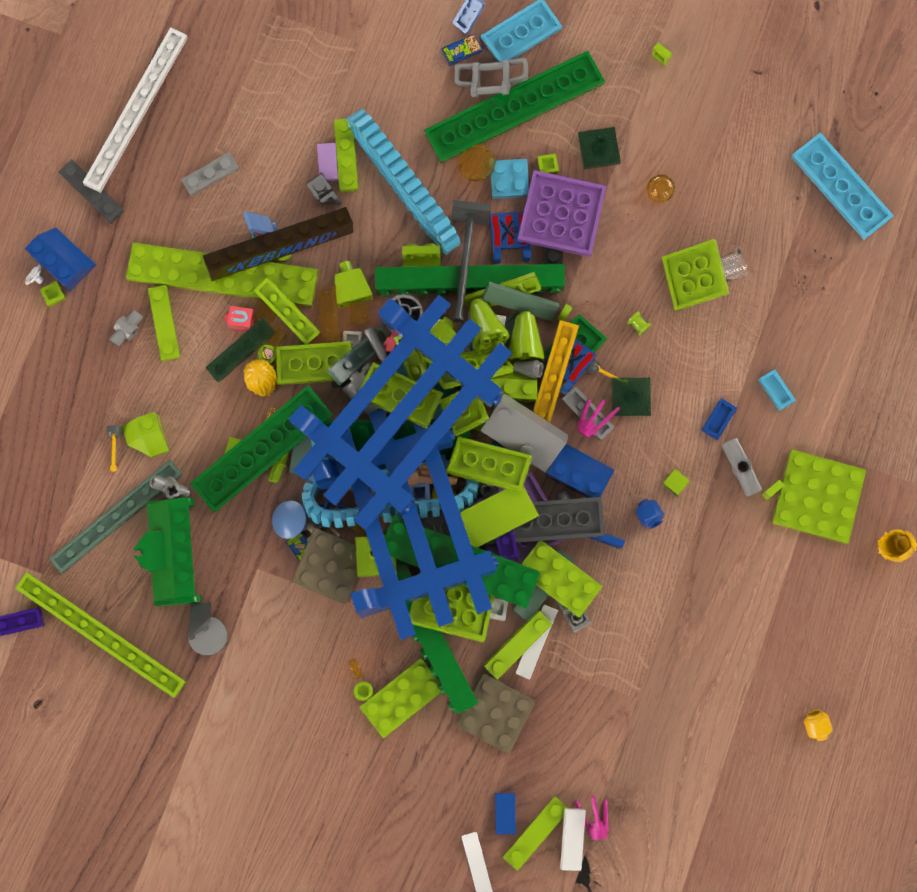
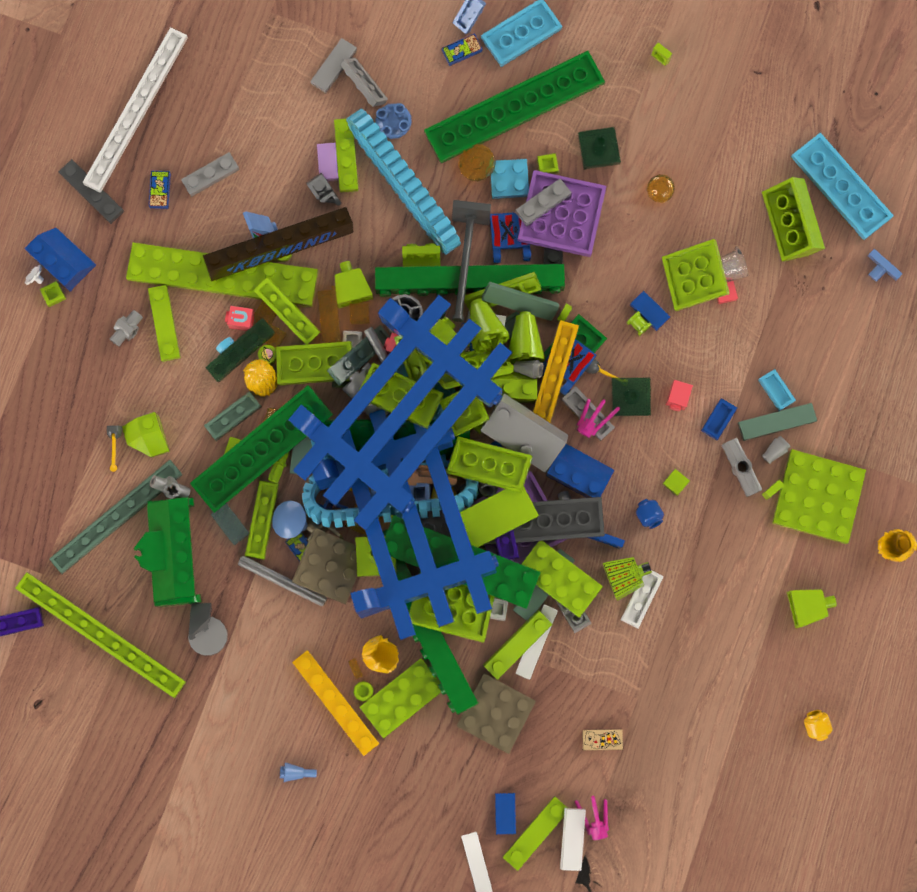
light grey bar [455,58,528,97] -> none
none -> tile [149,171,171,209]
none -> sand green tile [204,391,262,441]
none -> clear light blue tile [211,503,249,545]
none -> medium azure tile [216,337,235,355]
none -> light grey axle [238,556,327,606]
none -> lime tile [245,480,279,560]
none -> medium blue cone [280,762,317,782]
none -> yellow plate [292,650,380,756]
none -> light grey tile [310,38,357,93]
none -> light grey plate [340,58,388,107]
none -> yellow hair [362,635,399,674]
none -> medium blue dish [375,103,412,139]
none -> light grey plate [515,179,572,227]
none -> tan tile [582,729,623,750]
none -> lime torso [603,557,652,601]
none -> white tile [620,570,664,629]
none -> blue tile [630,291,670,331]
none -> coral brick [666,380,693,411]
none -> coral tile [717,281,738,304]
none -> sand green tile [738,403,817,441]
none -> lime slope [762,177,825,262]
none -> light grey cone [762,436,791,464]
none -> lime torso [787,589,837,628]
none -> medium blue tile [868,249,903,282]

